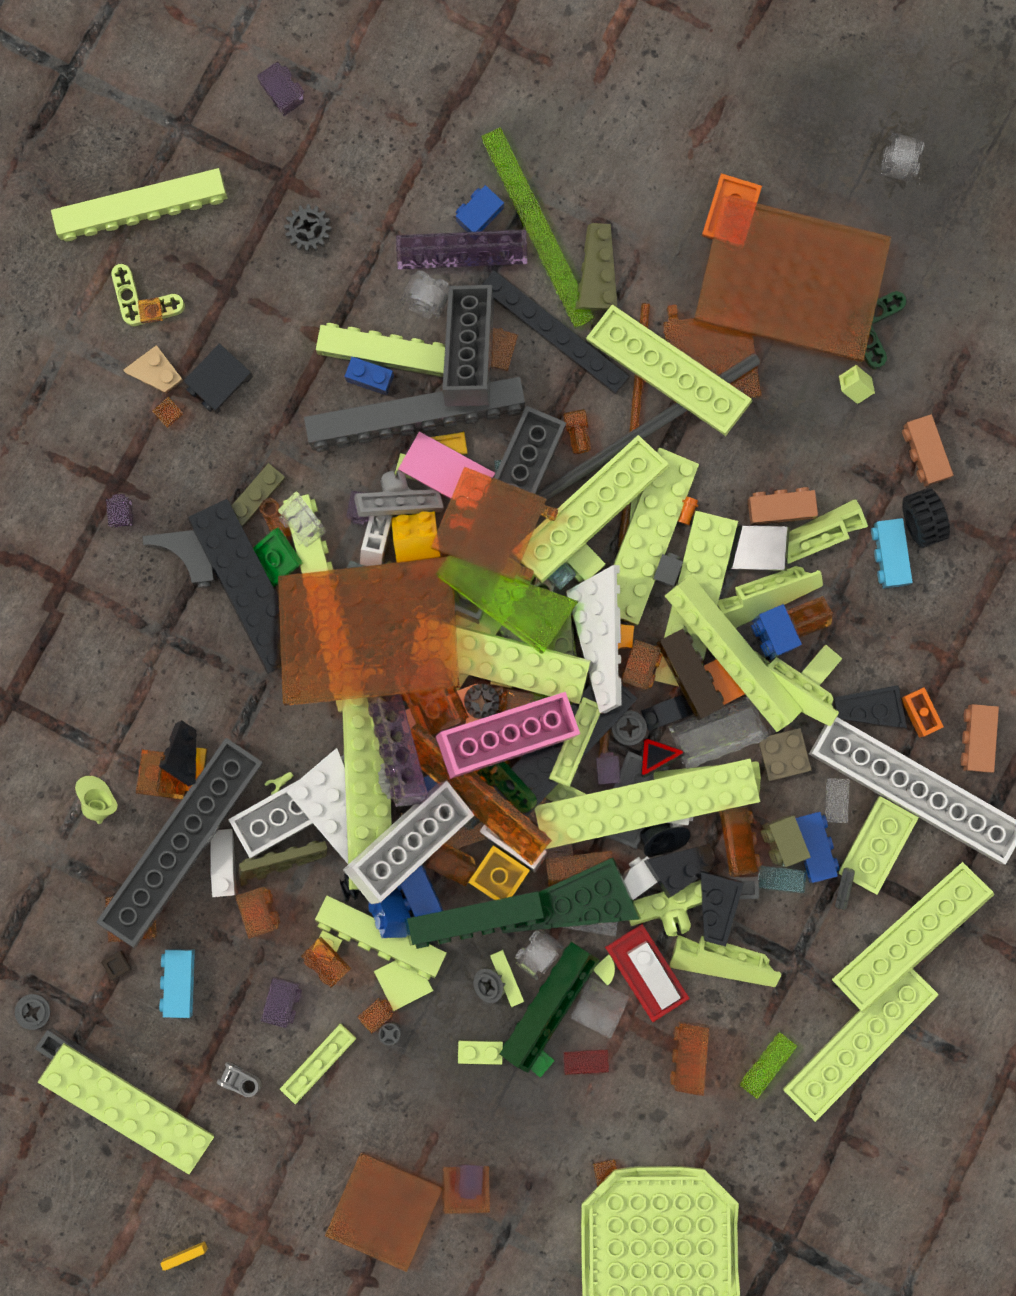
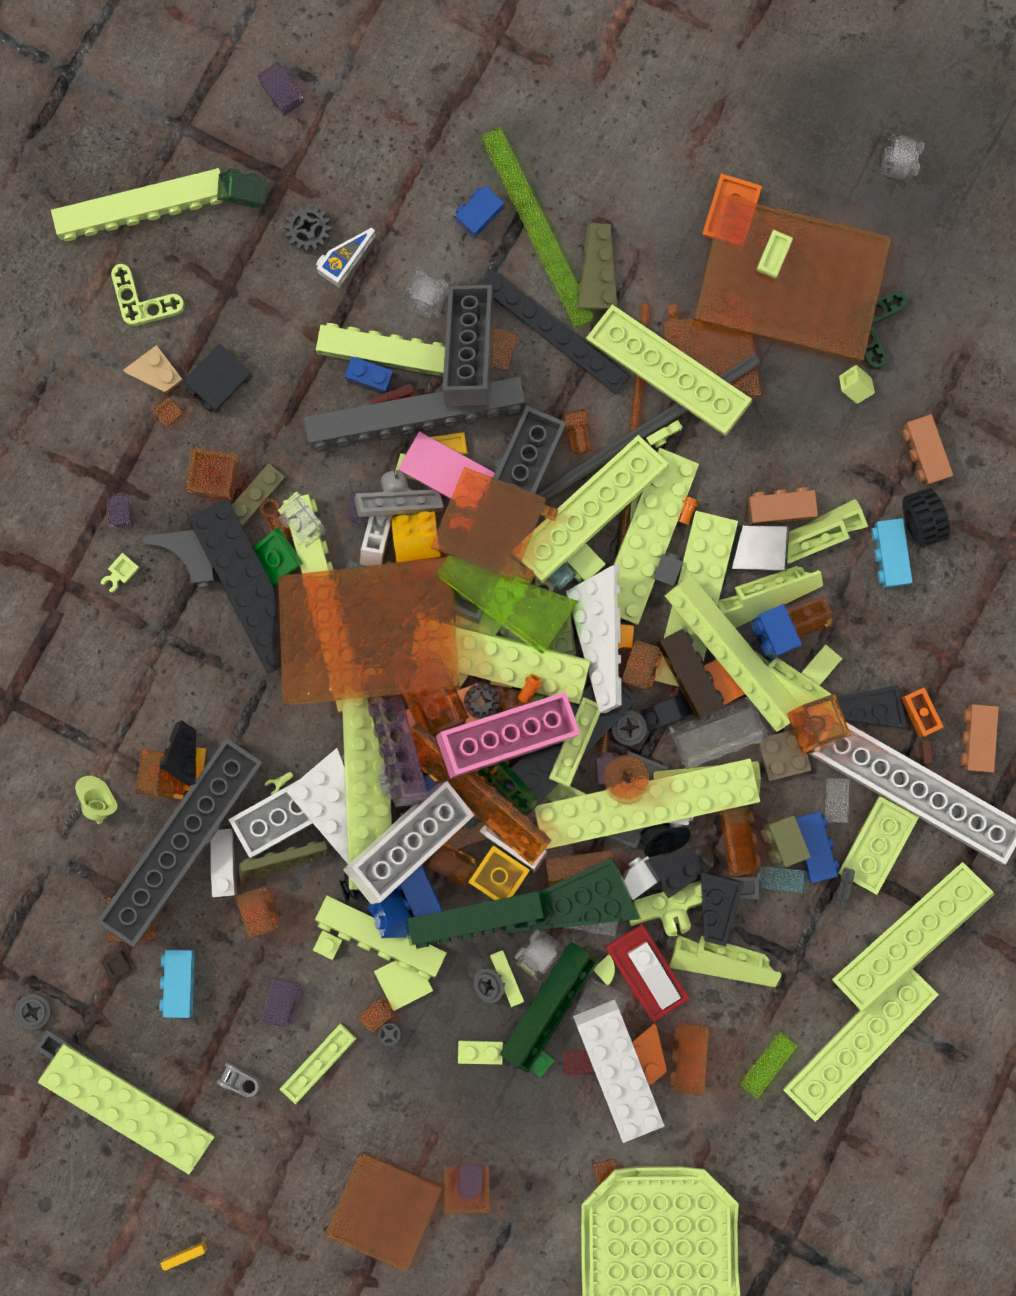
clear orange plate [138,297,163,324] -> none
clear orange bracket [301,937,351,988] -> none
clear purple brick [396,230,527,270] -> none
piece [641,738,685,778] -> none
none -> yellowish green plate [101,553,140,593]
none -> clear orange brick [185,447,239,501]
none -> clear green brick [217,168,267,209]
none -> slope [316,228,376,288]
none -> clear red tile [370,384,415,404]
none -> orange pin [518,674,542,704]
none -> white brick [573,1000,664,1143]
none -> clear orange brick [604,755,649,804]
none -> orange wing [632,1023,667,1085]
none -> yellowish green plate [645,420,683,449]
none -> yellowish green tile [756,230,793,279]
none -> clear orange slope [787,694,851,755]
none -> reddish brown tile [918,741,933,764]

